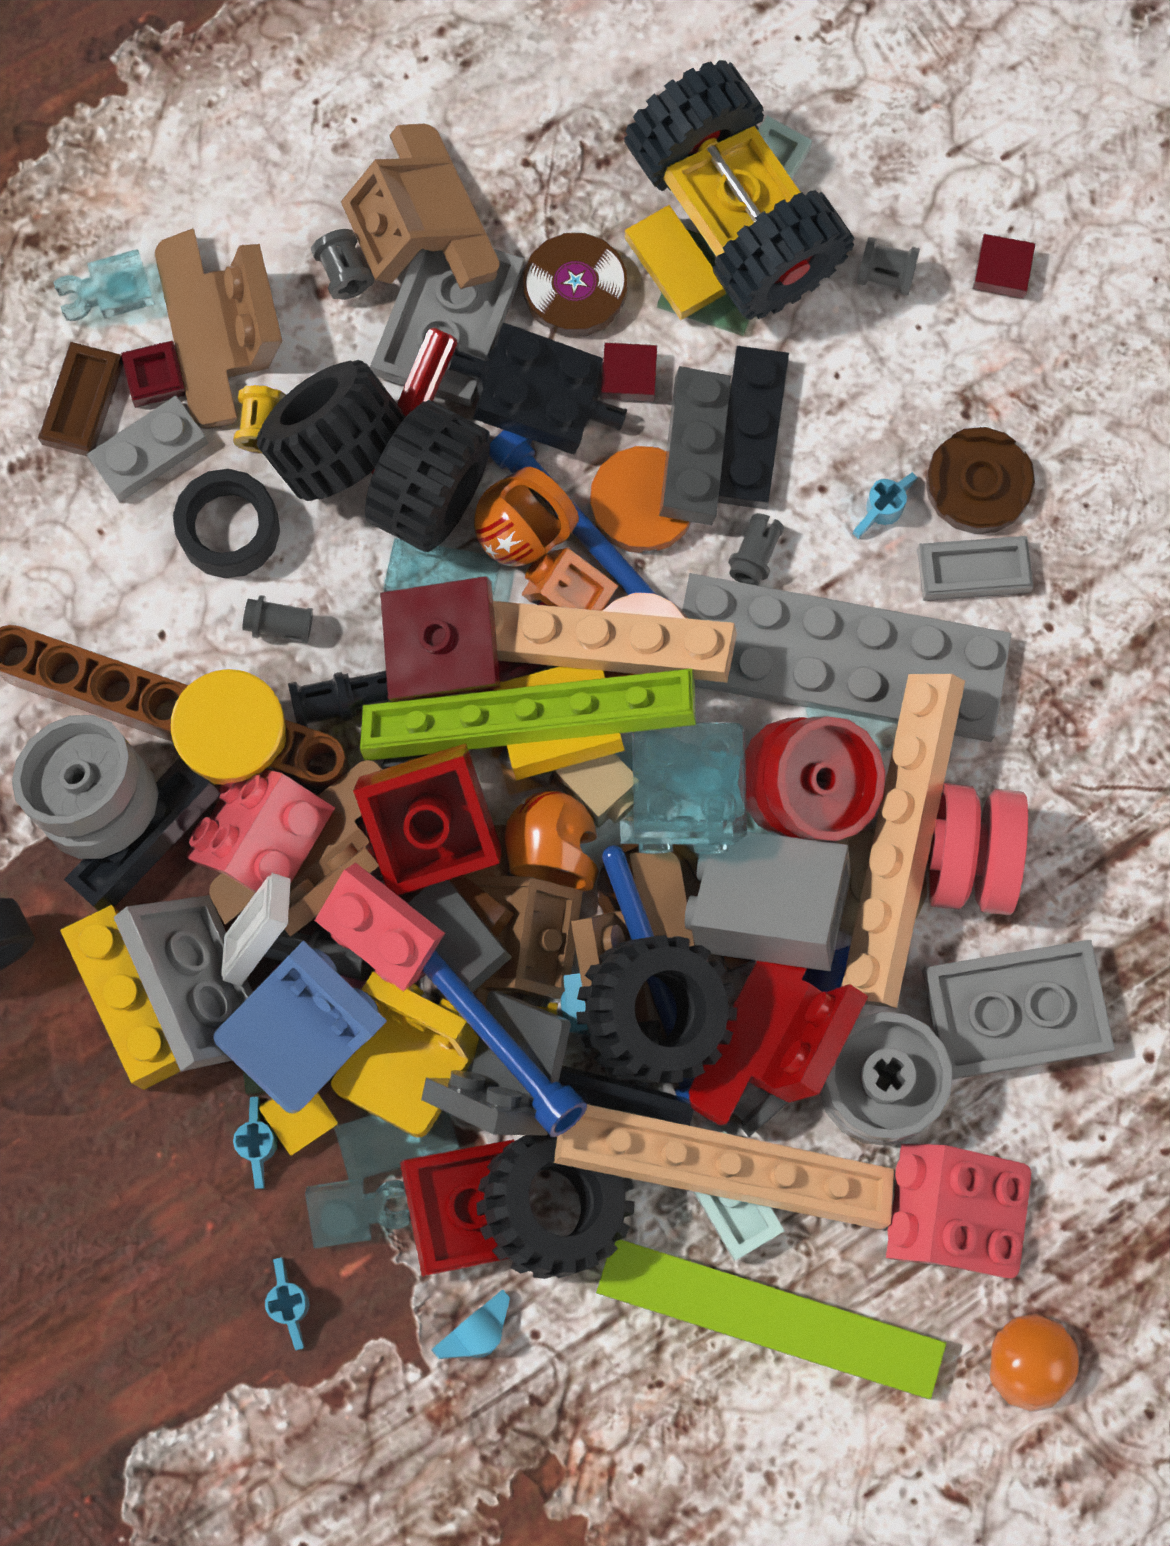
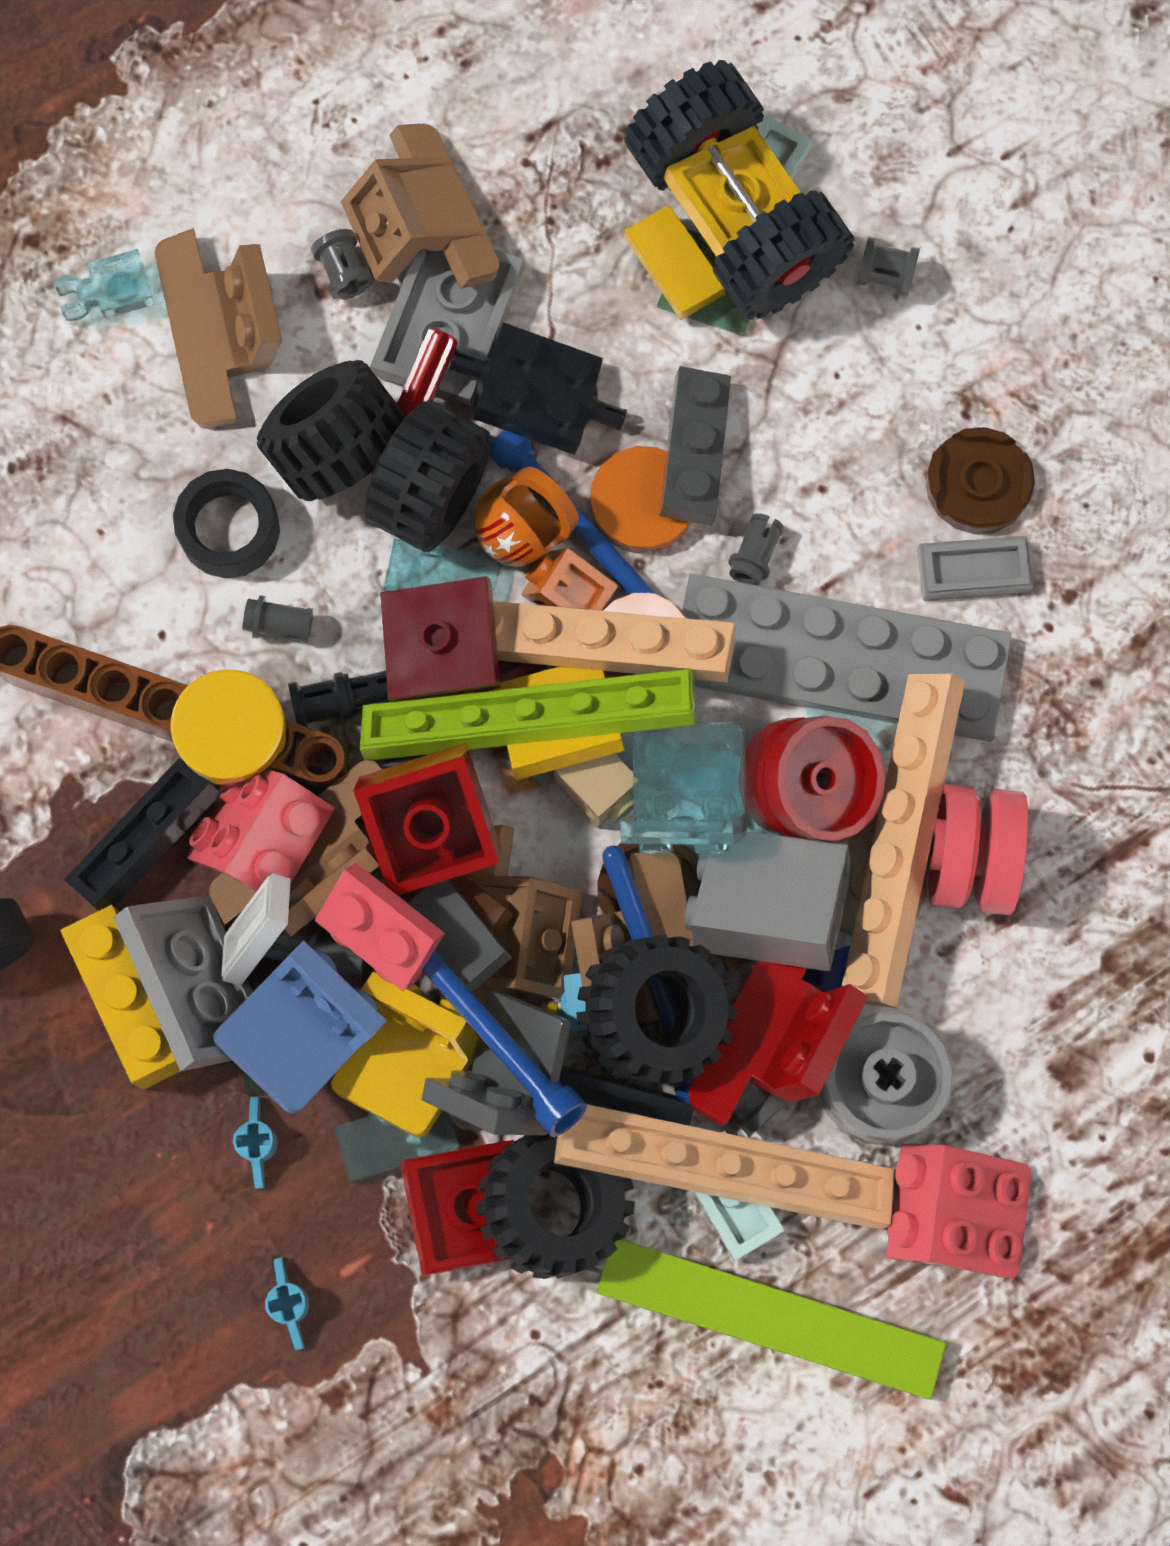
light grey wheel [12,715,159,859] -> none
reddish brown tile [38,342,123,457] -> none
light grey plate [86,395,208,502] -> none
dark red tile [121,340,186,408] -> none
yellow bush [233,385,286,453] -> none
yellow tile [259,1092,338,1156] -> none
clear light blue plate [305,1178,410,1248] -> none
medium azure piece [431,1289,510,1359] -> none
orange helmet [505,791,599,892] -> none
reddish brown tile [523,233,627,337] -> none
dark red tile [601,342,658,402] -> none
black plate [718,346,789,510] -> none
medium azure piece [853,472,918,539] -> none
light grey plate [922,939,1115,1080] -> none
dark red tile [972,234,1036,299] -> none
orange hair [989,1314,1079,1412] -> none

